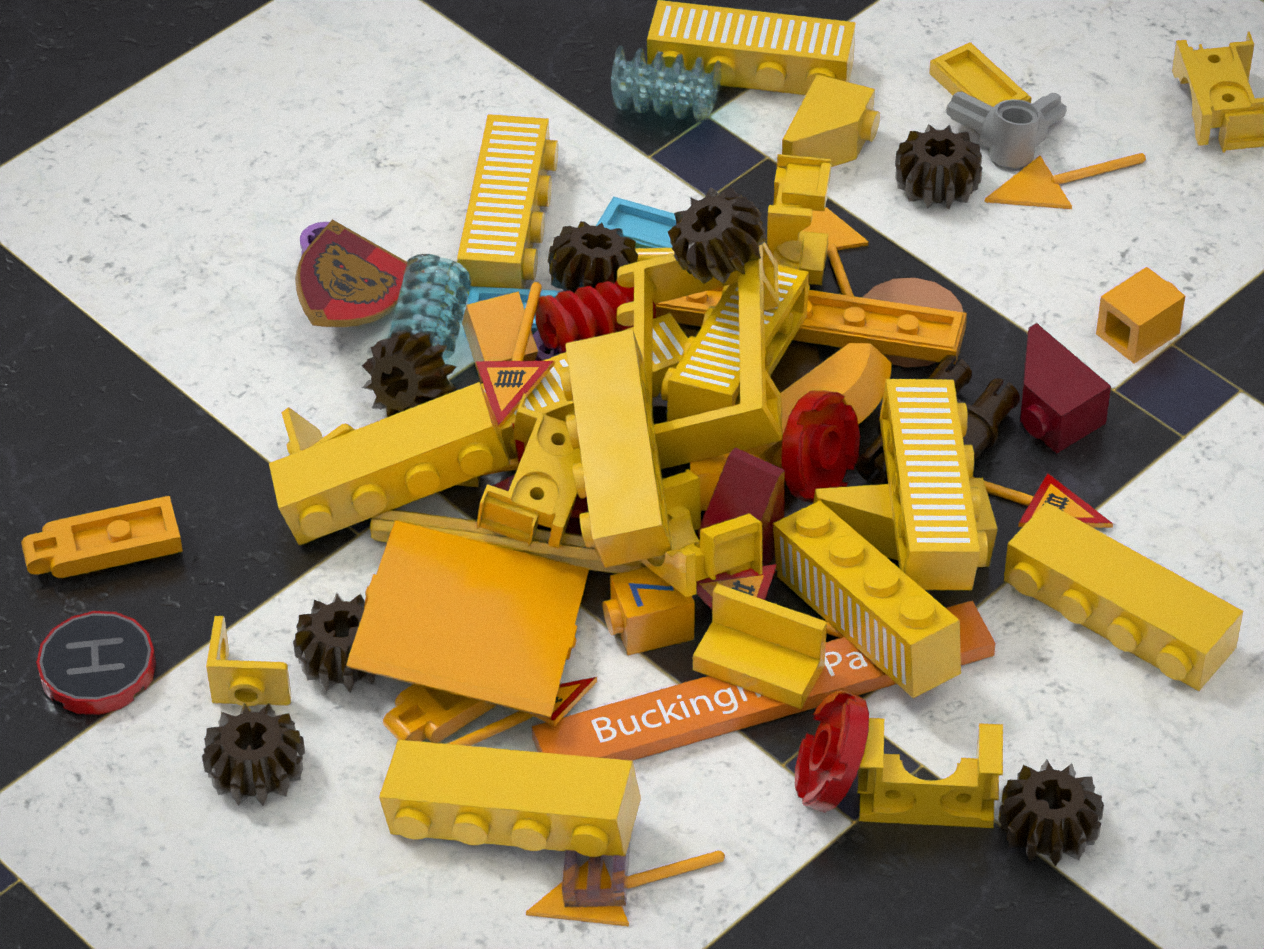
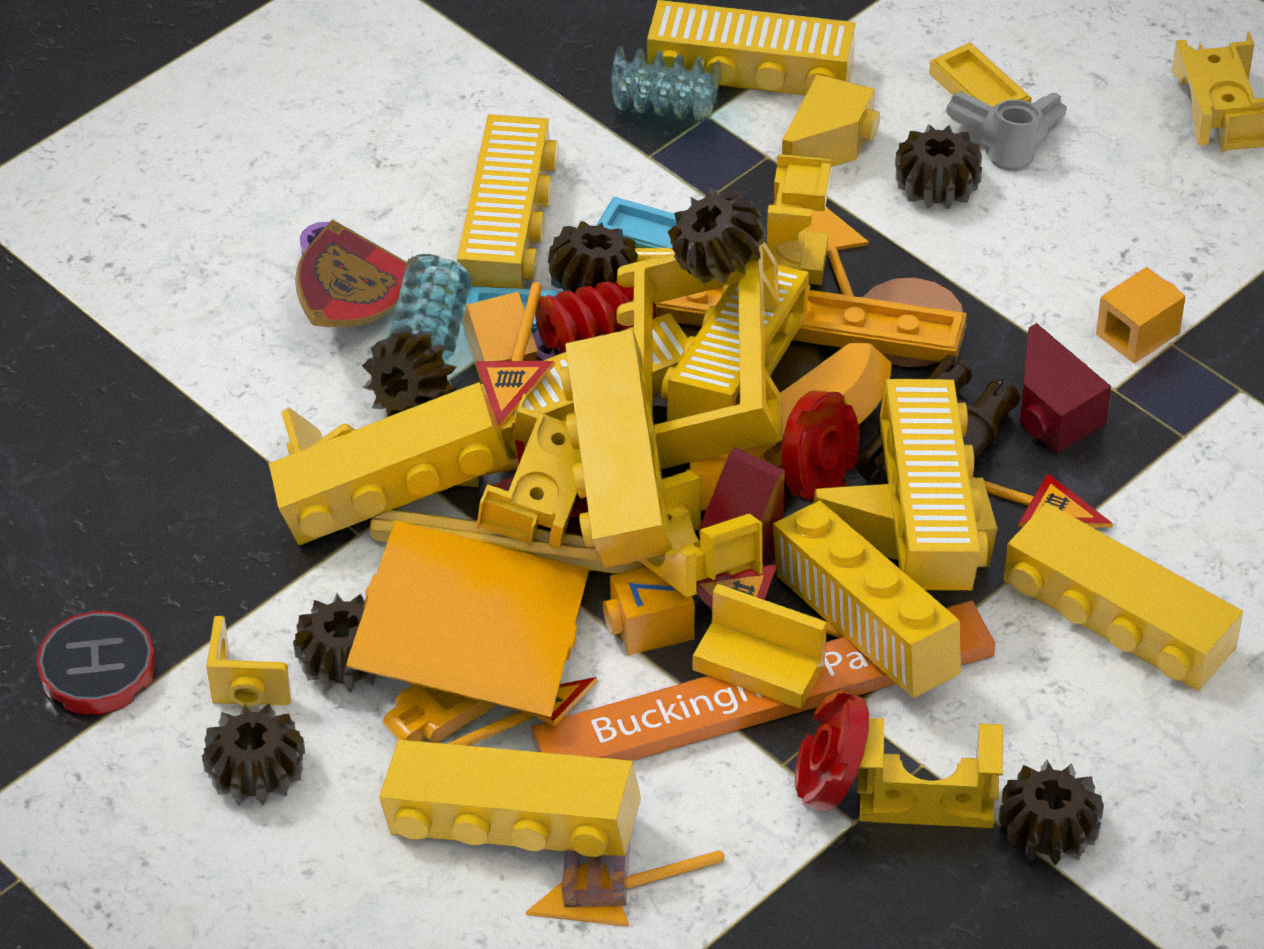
light orange hinge [21,496,183,578] -> none
light orange piece [984,153,1146,209] -> none

